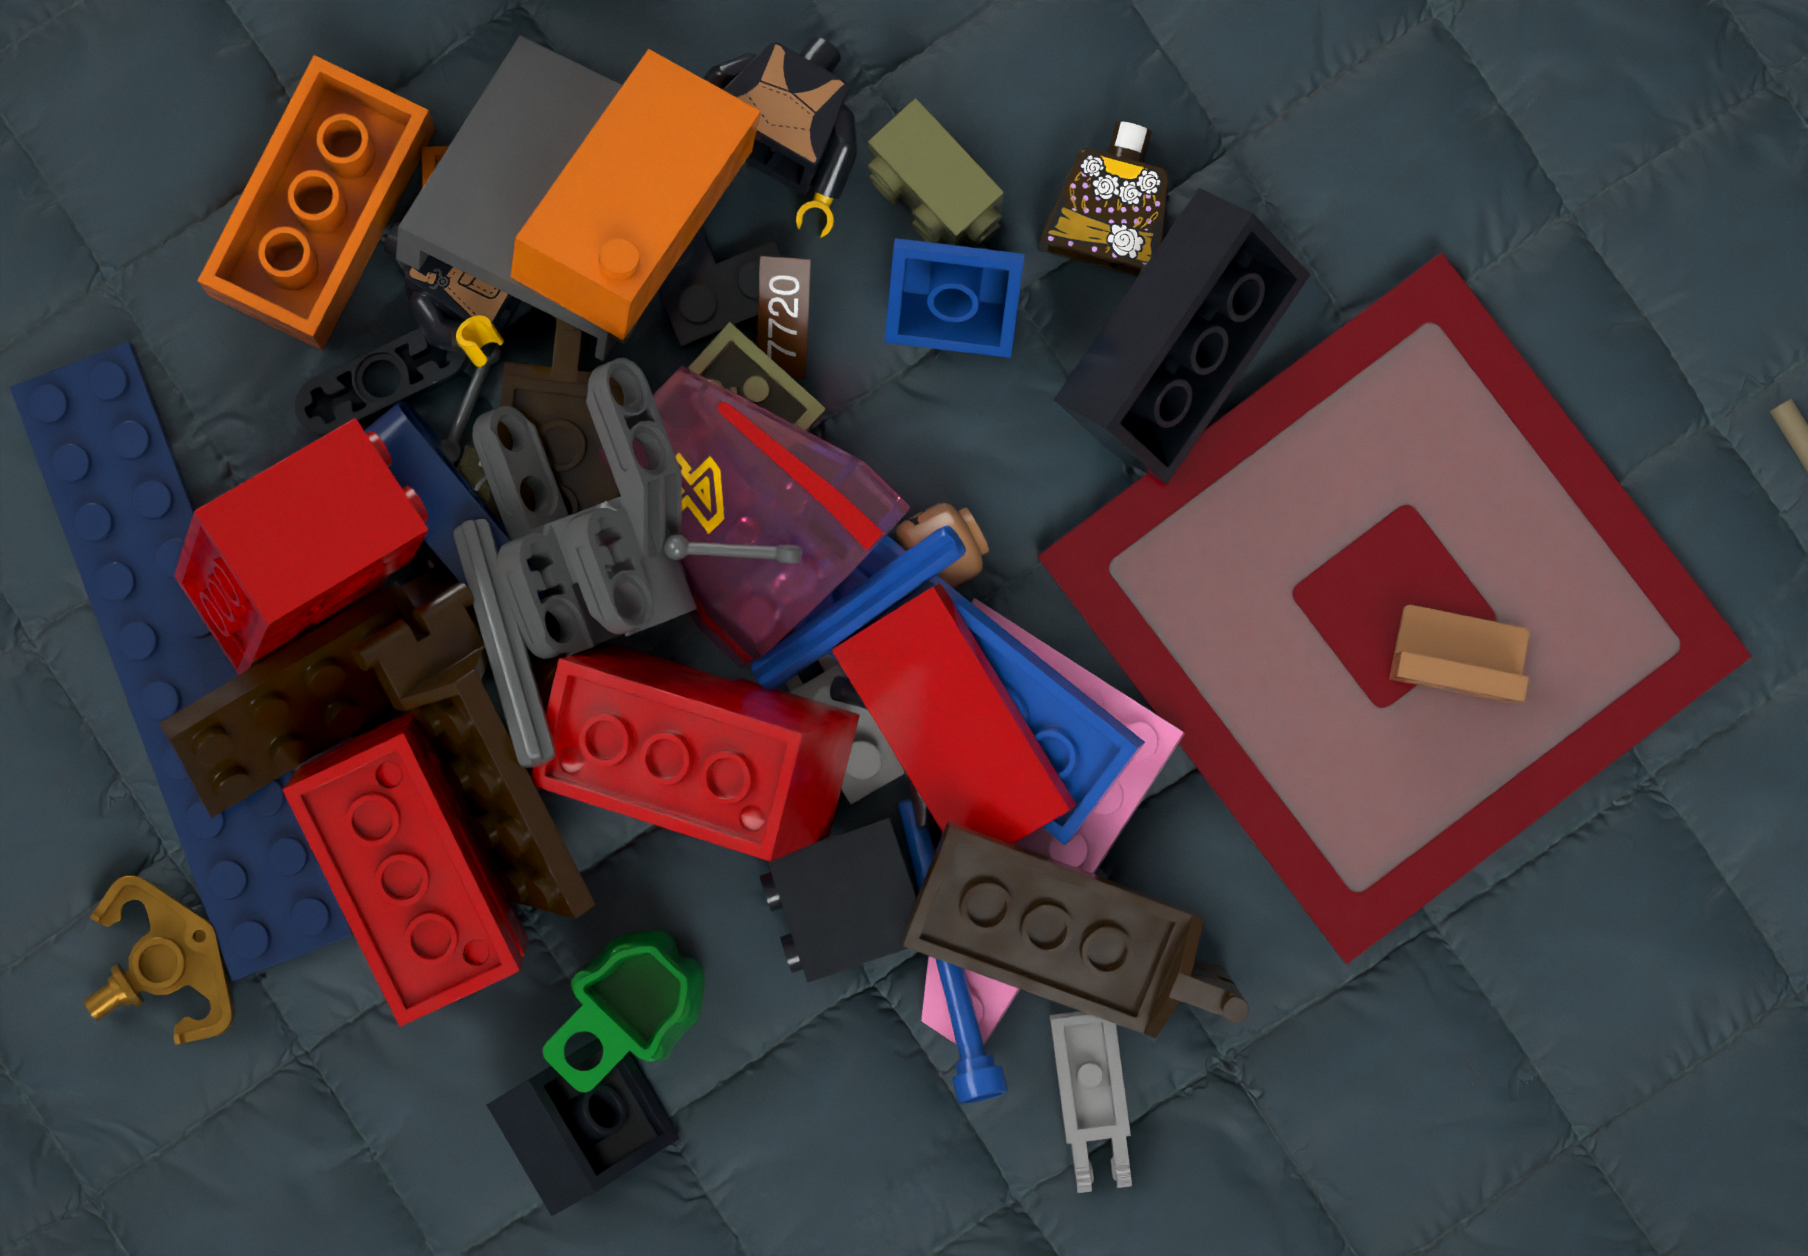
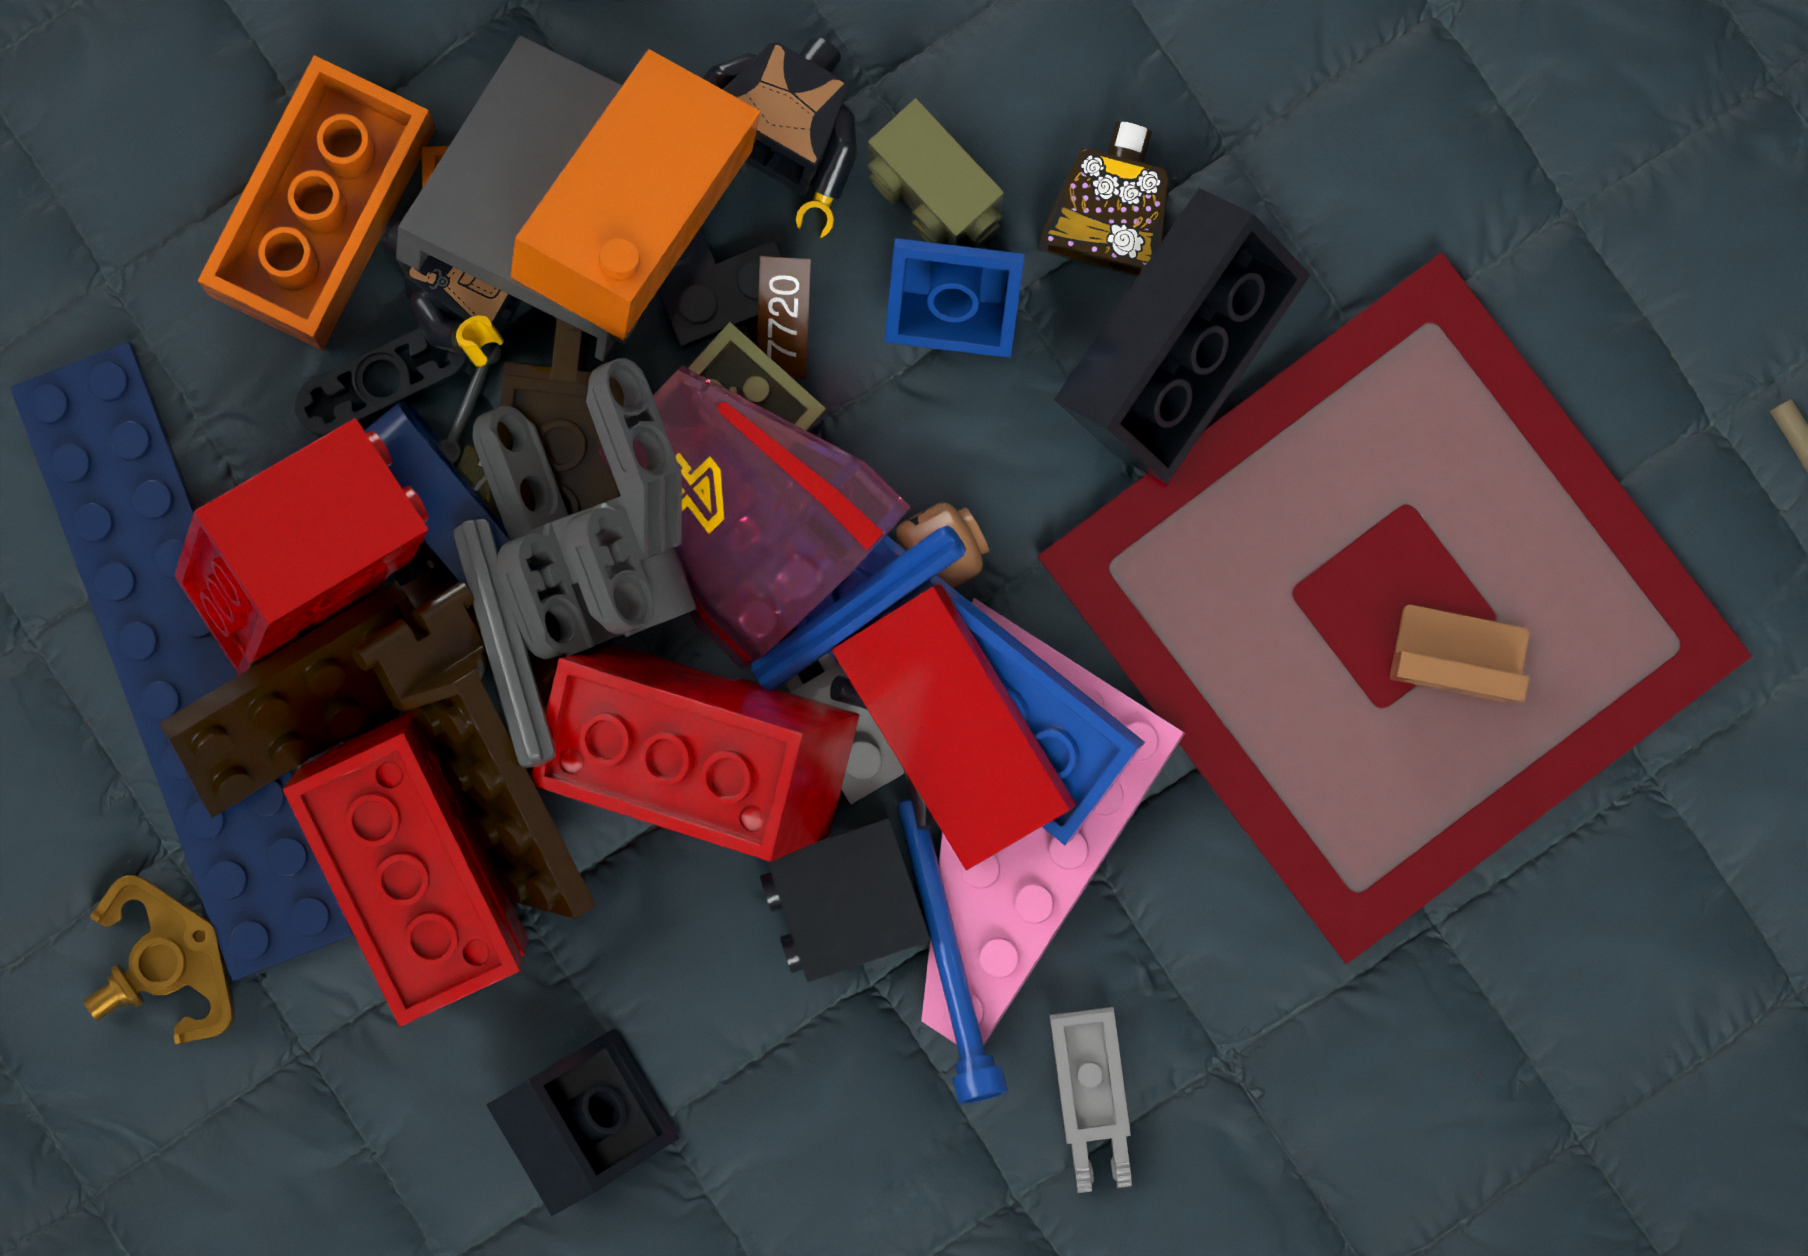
green piece [543,930,705,1092] -> none
dark grey hinge [664,534,802,563] -> none
dark brown hinge [900,820,1249,1038] -> none

